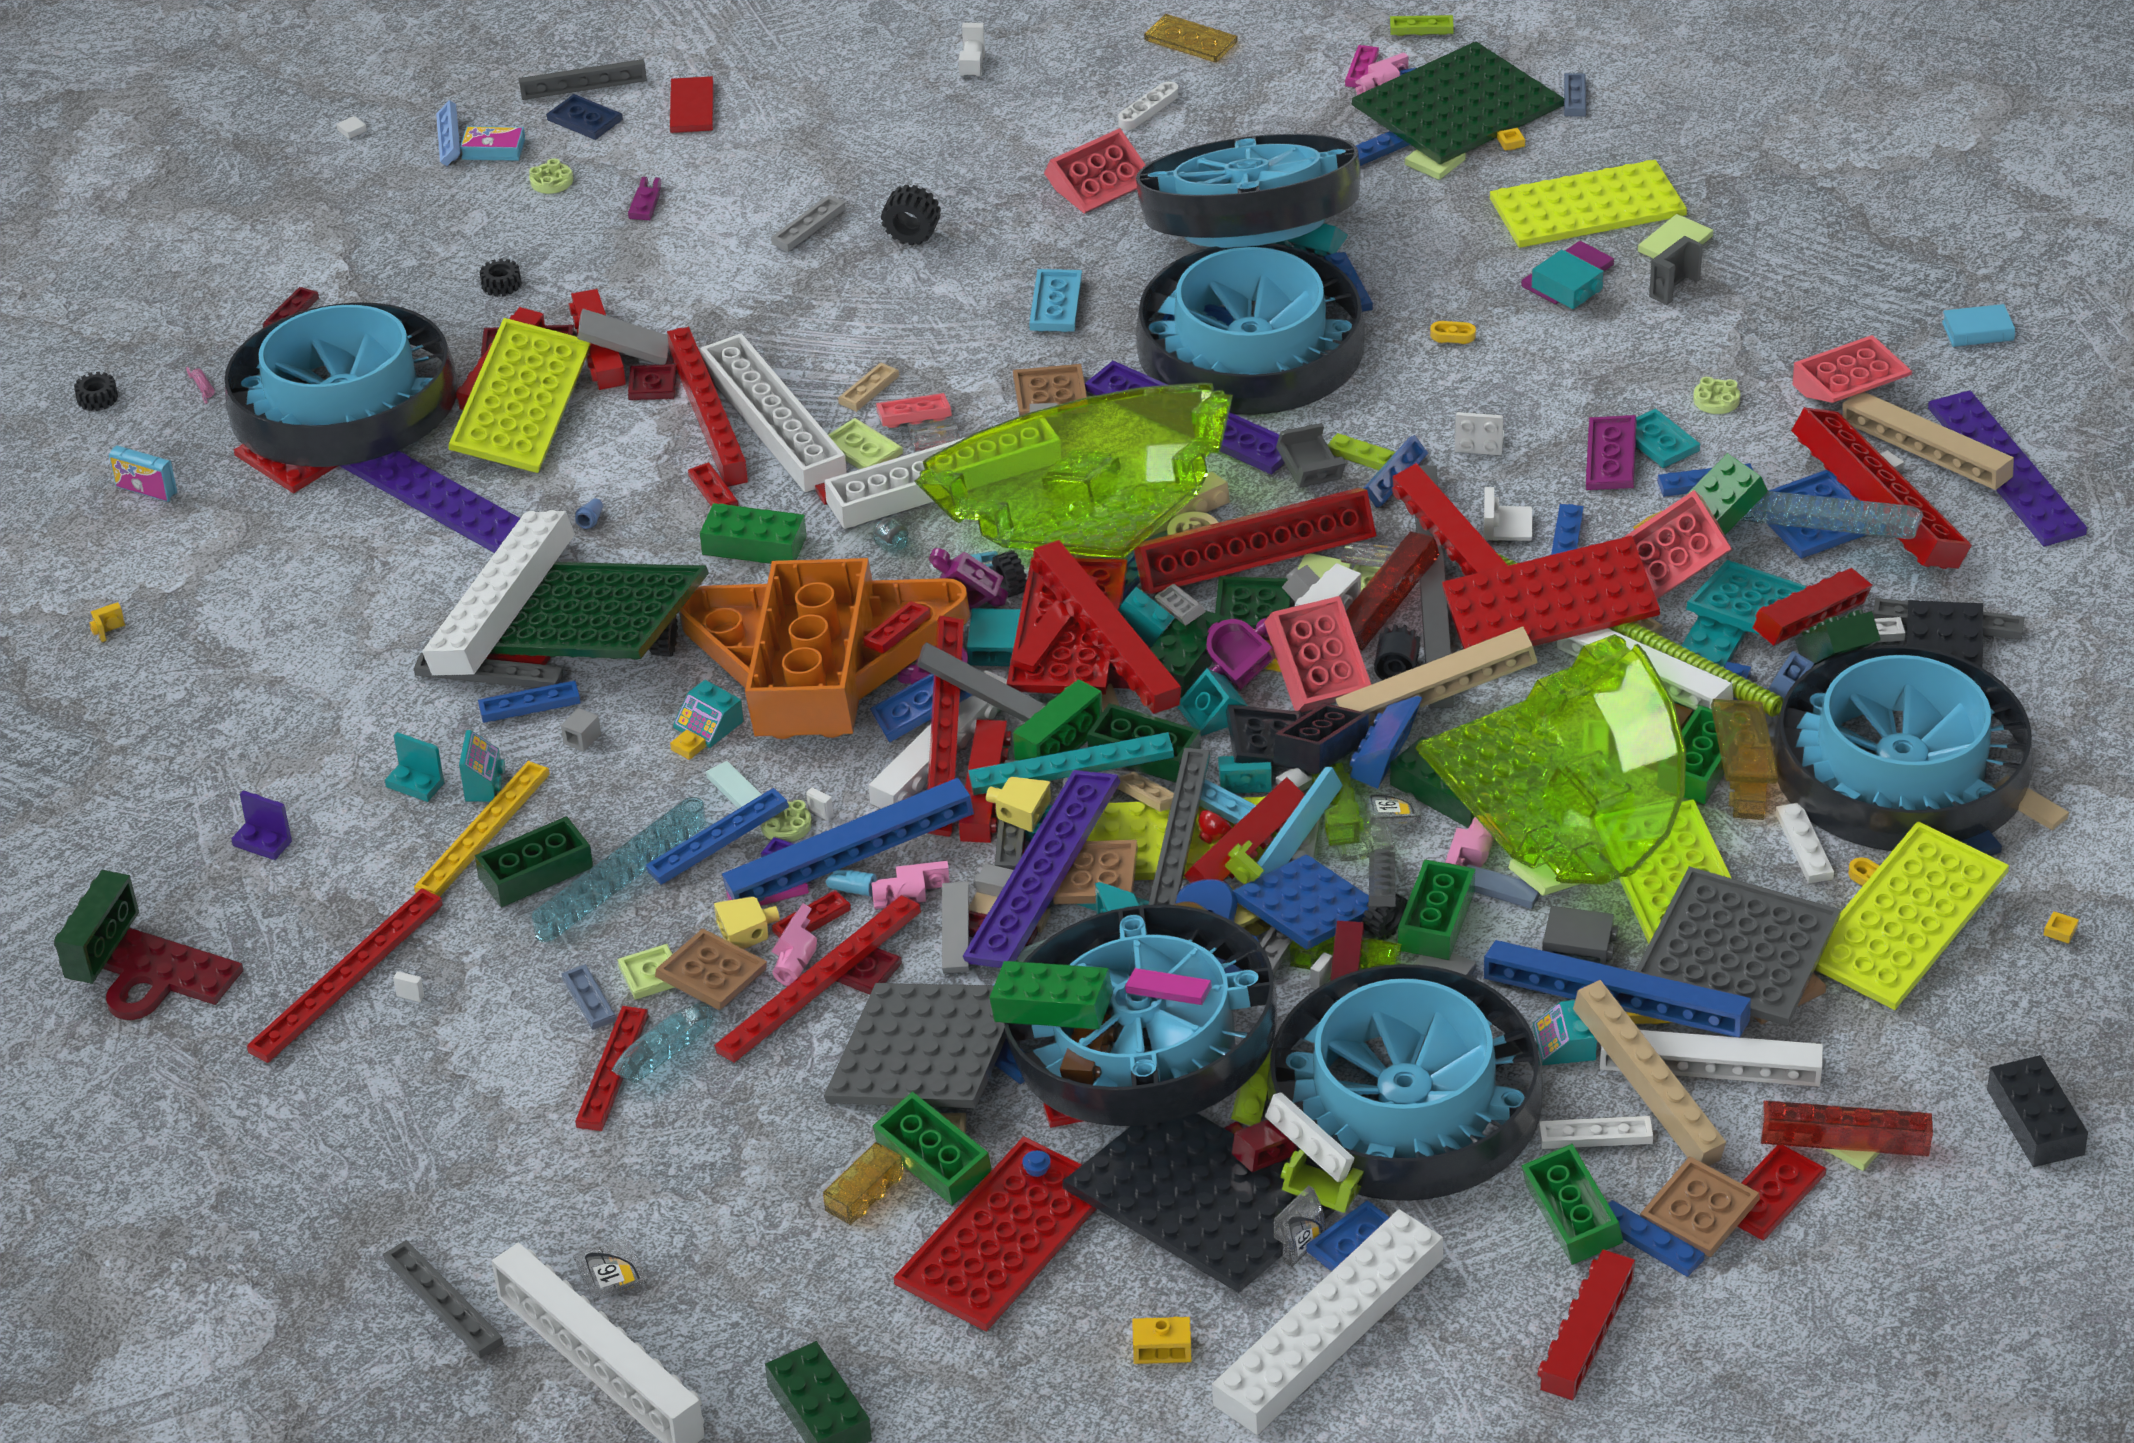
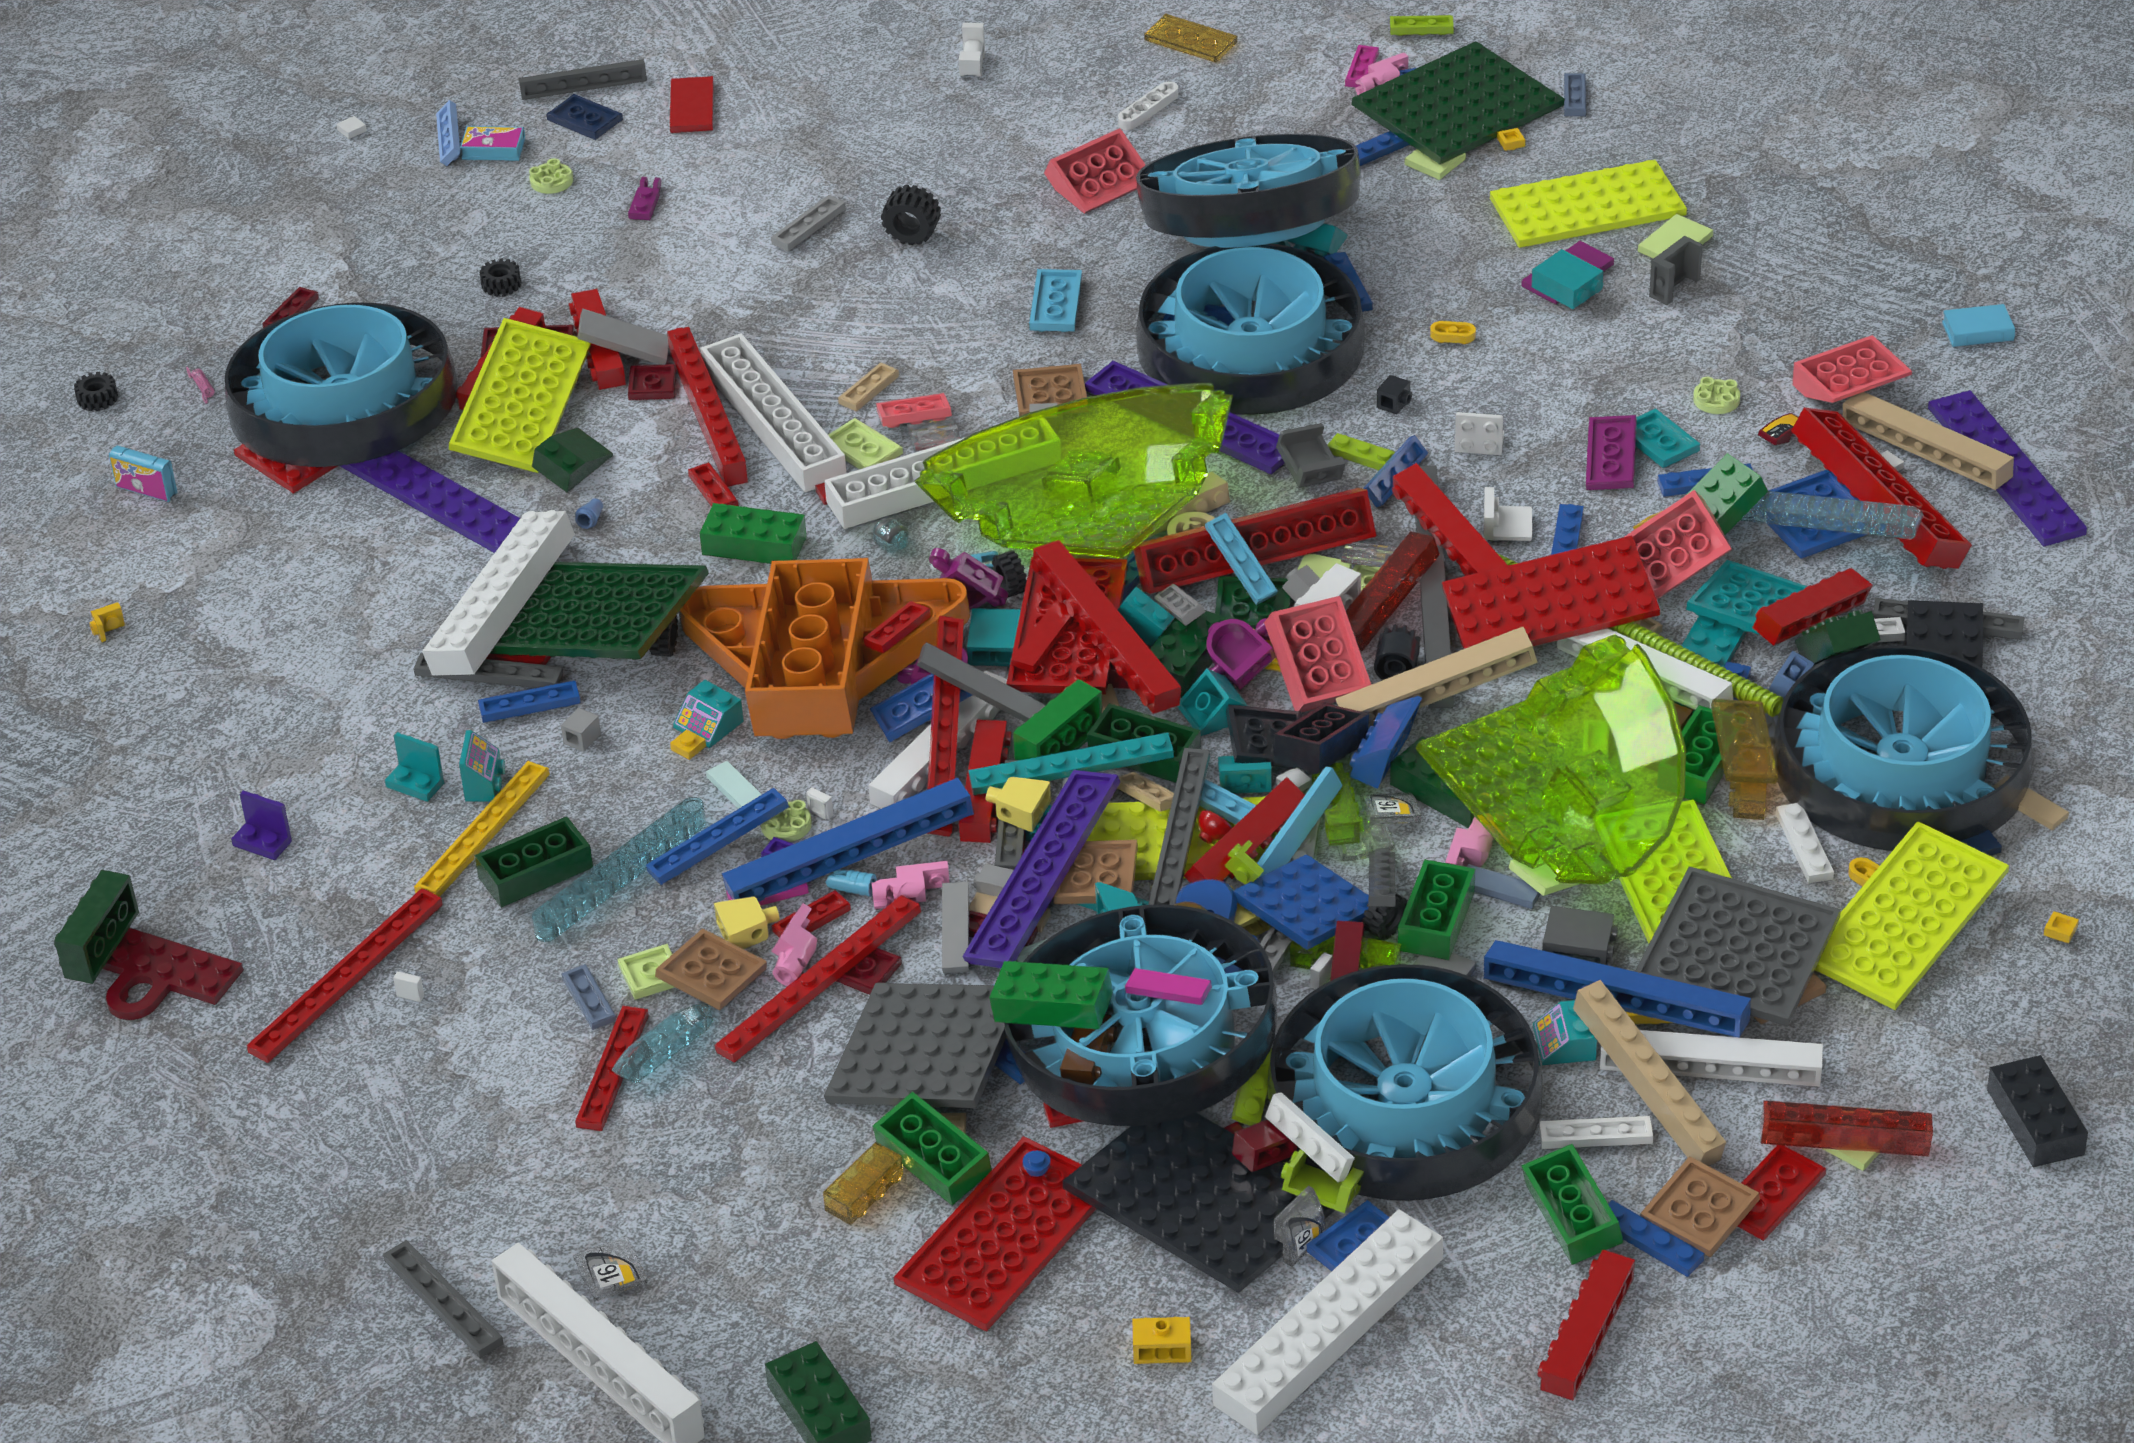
none -> dark green slope [532,428,613,493]
none -> medium azure tile [1204,513,1278,605]
none -> black brick [1377,375,1412,415]
none -> slope [1758,413,1798,445]

